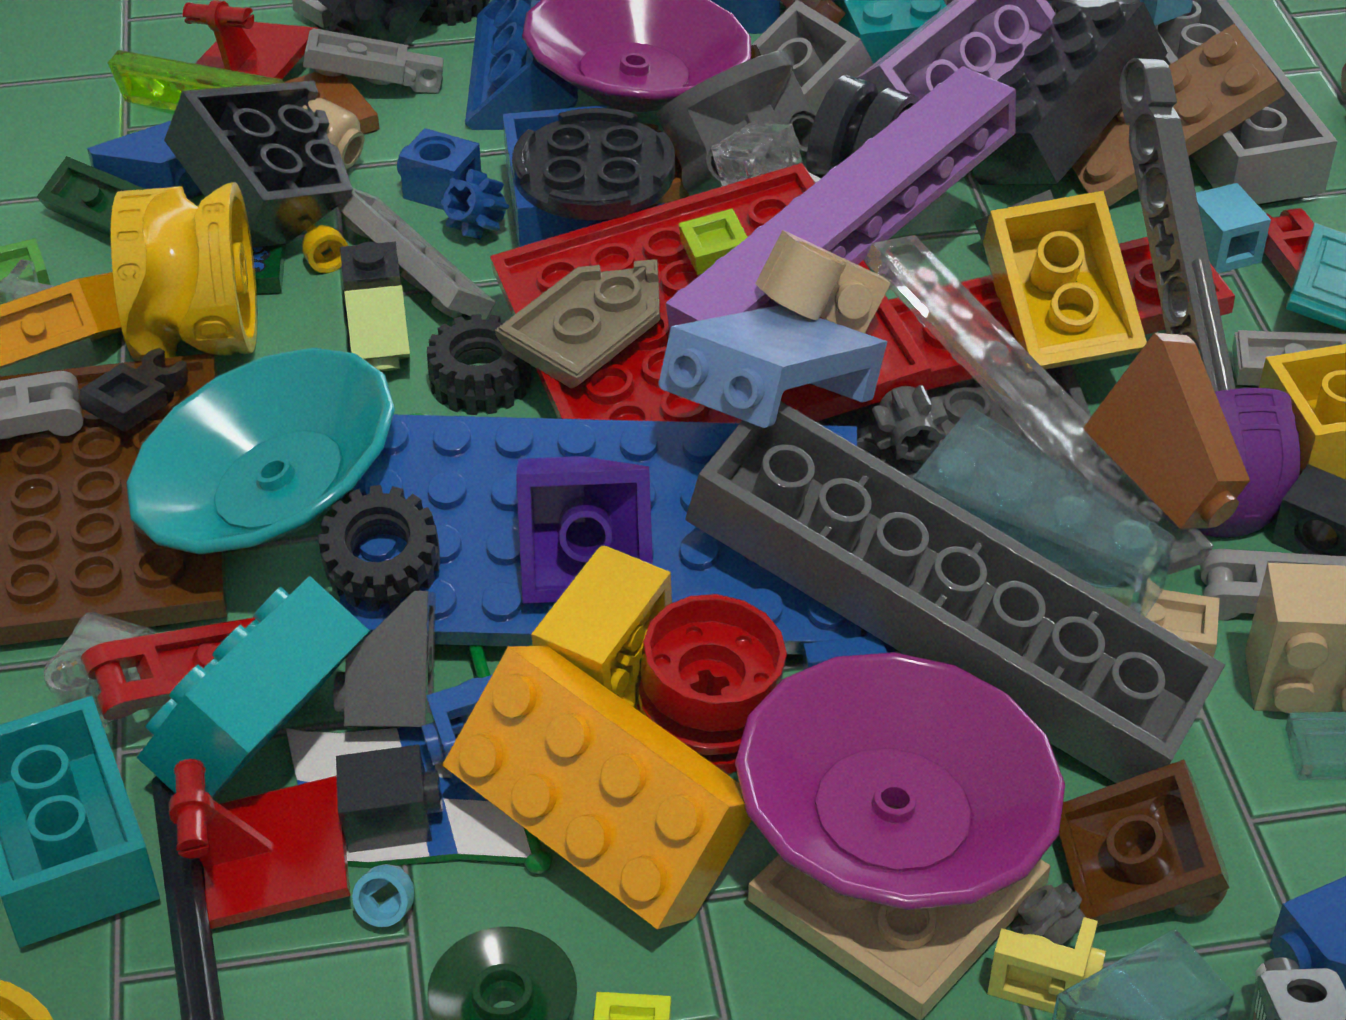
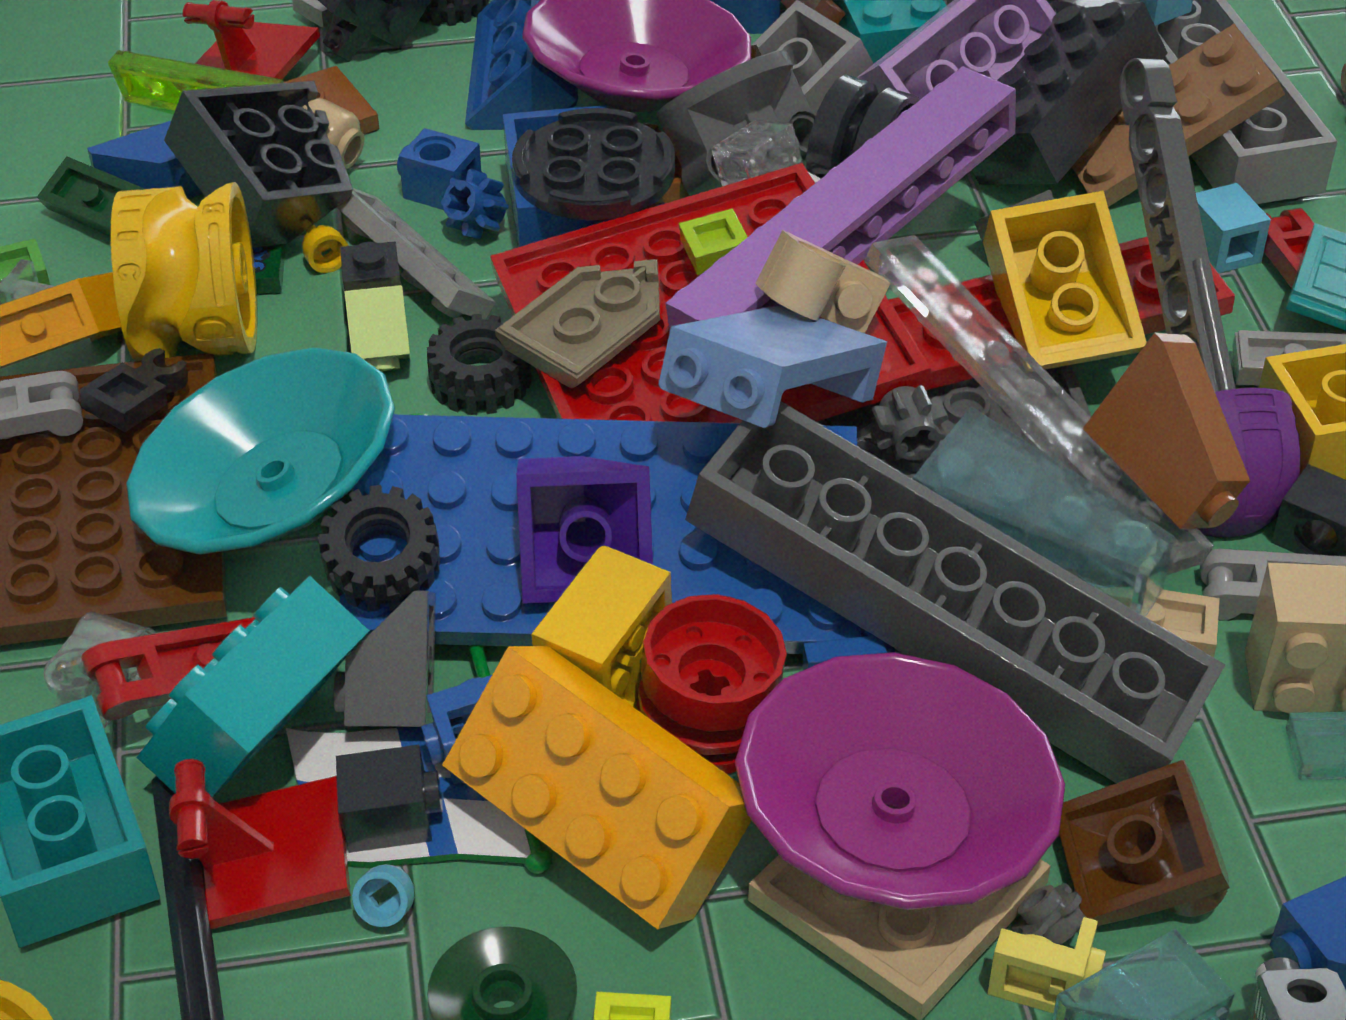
light grey hinge [303,28,444,93] -> none

